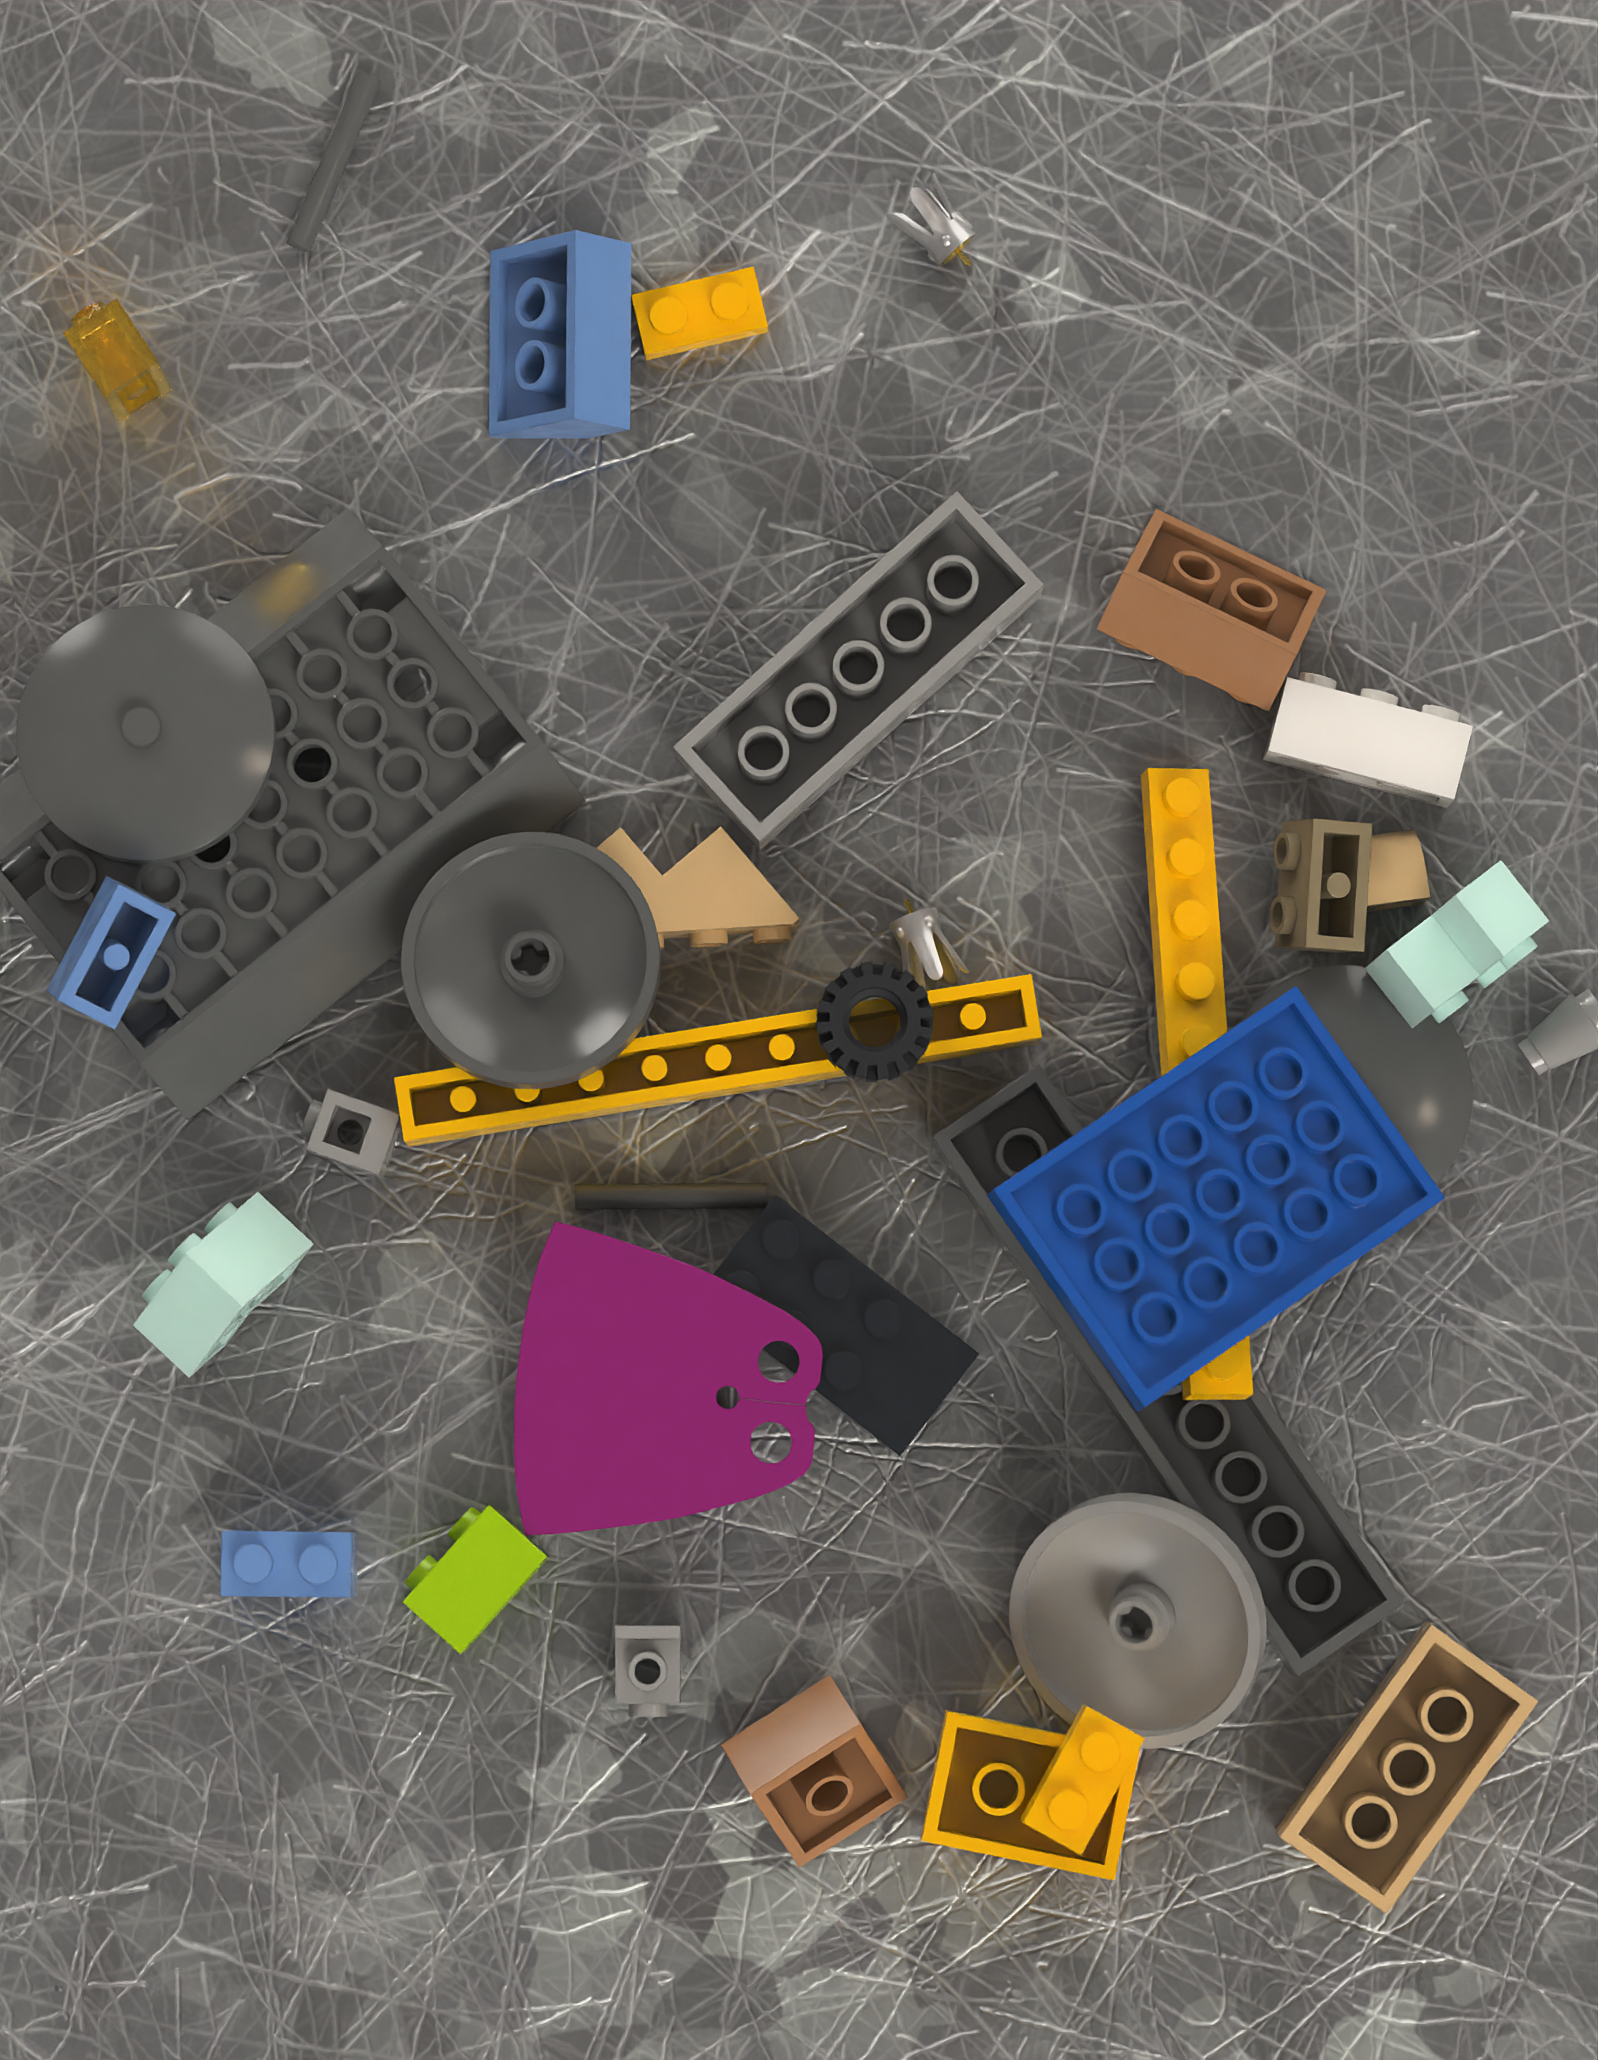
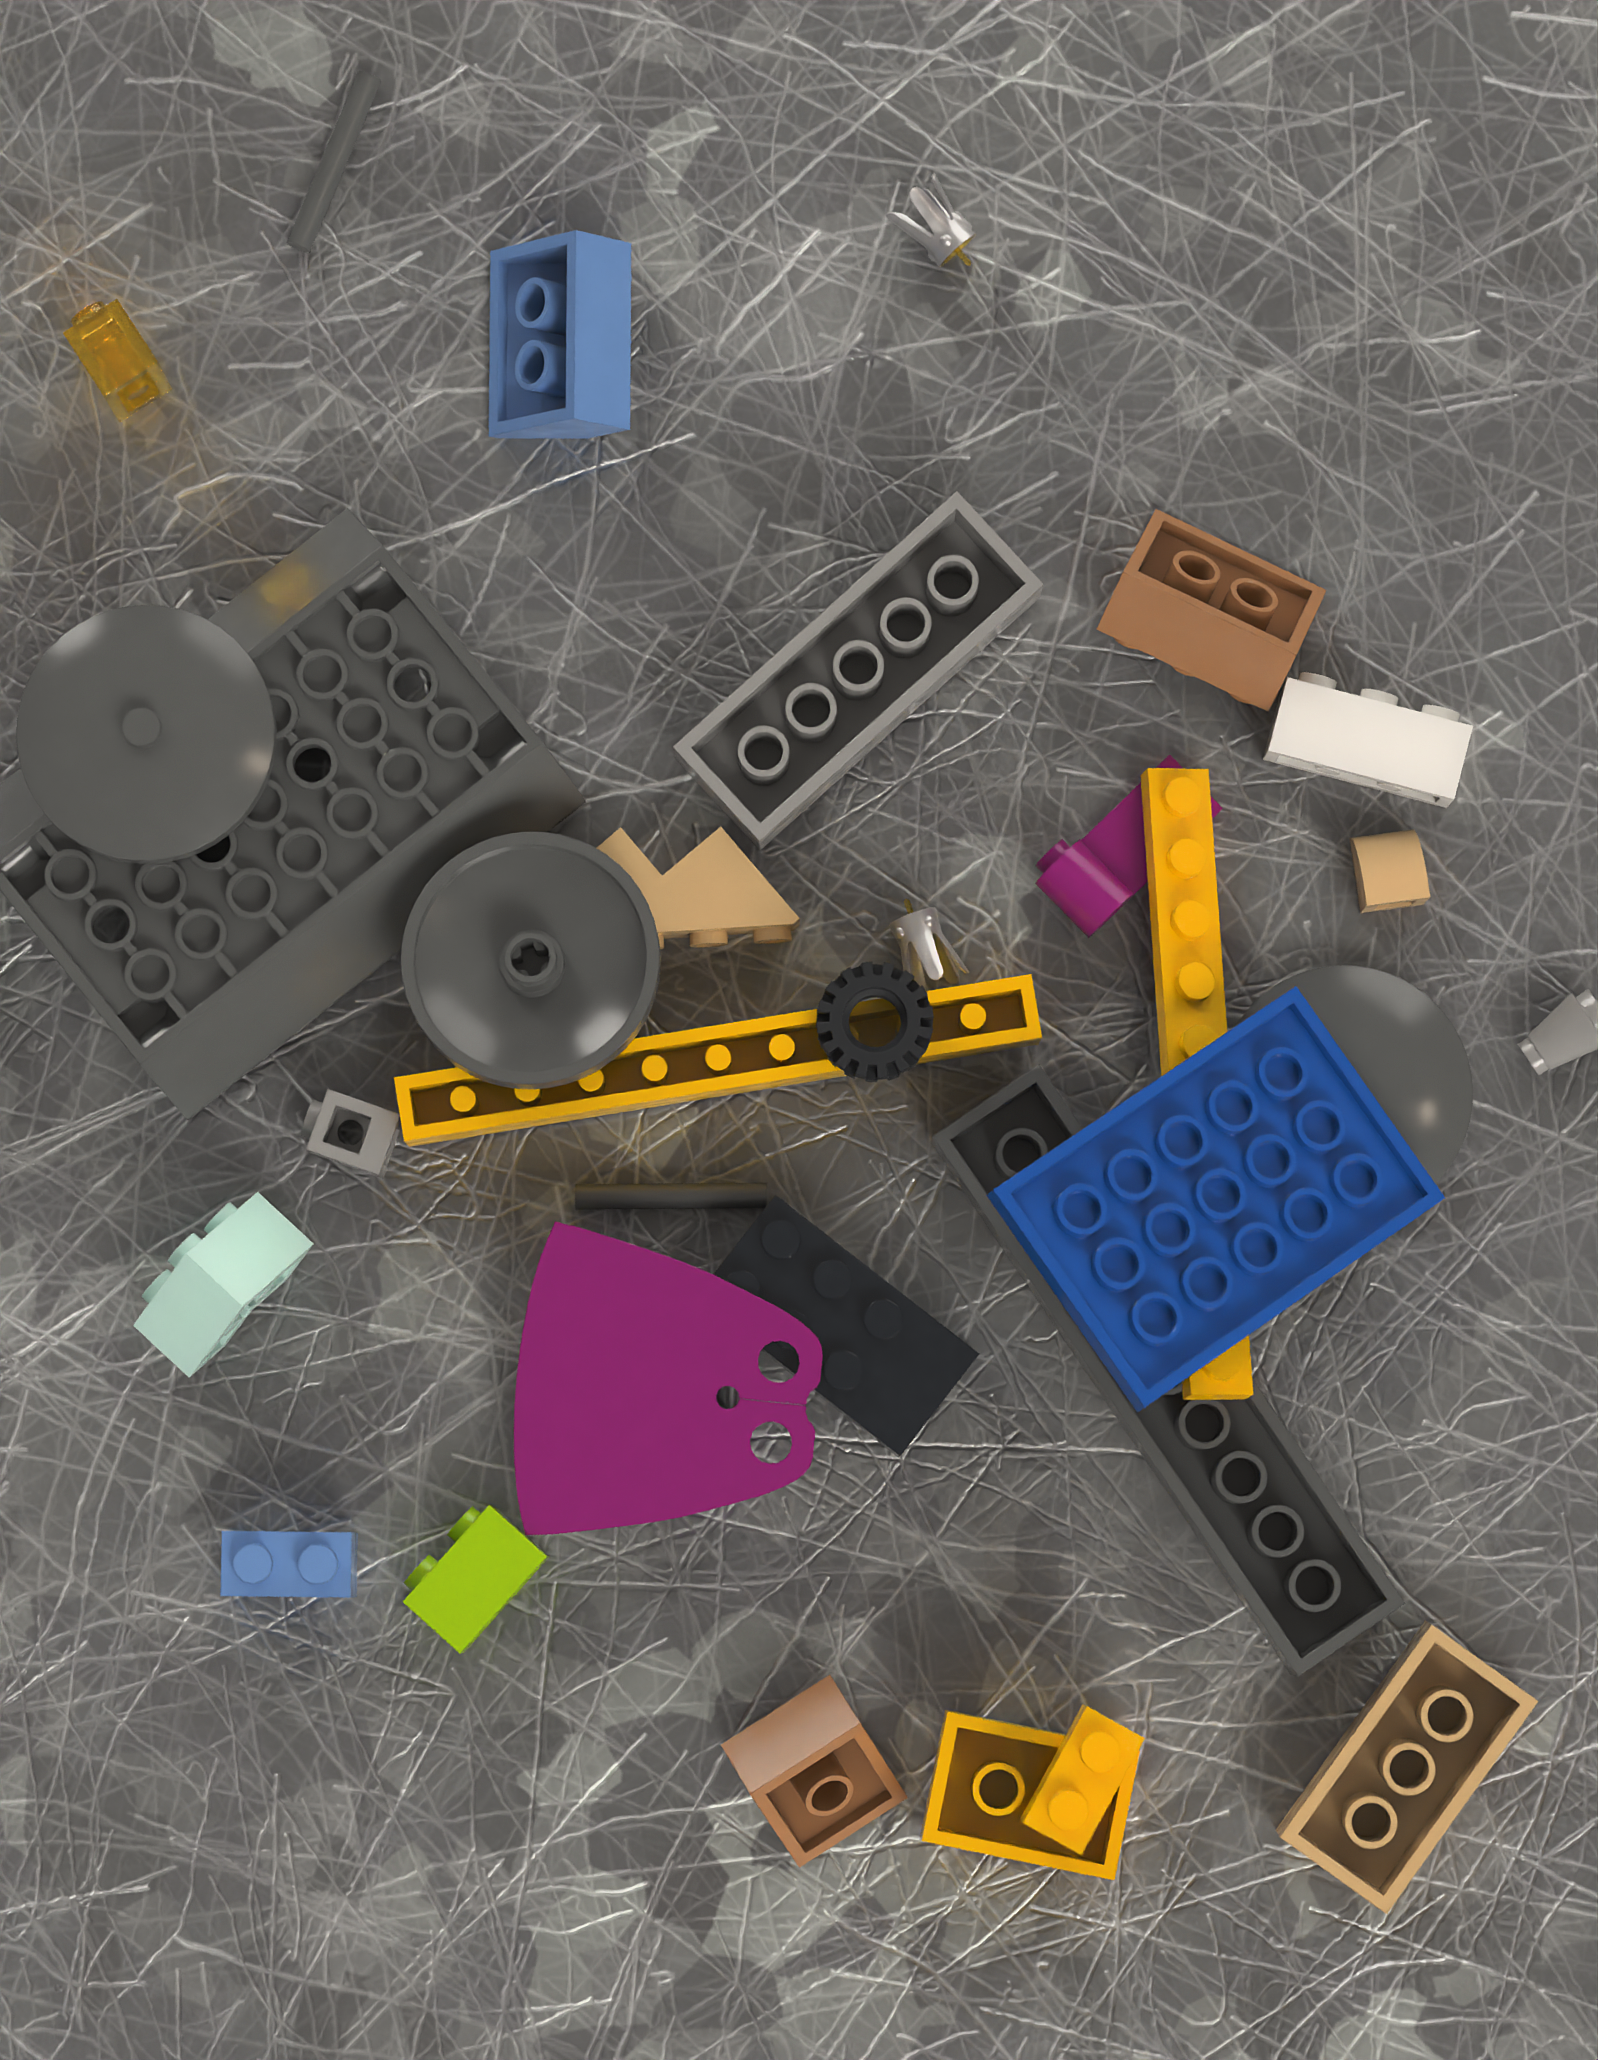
medium blue brick [46,876,176,1029] -> none
light grey brick [615,1625,681,1717] -> none
yellow plate [631,266,768,360] -> none
light grey dish [1009,1493,1267,1749] -> none
dark tan brick [1270,818,1372,953] -> none
light aqua brick [1365,860,1549,1028] -> none
none -> magenta door [1035,754,1223,938]

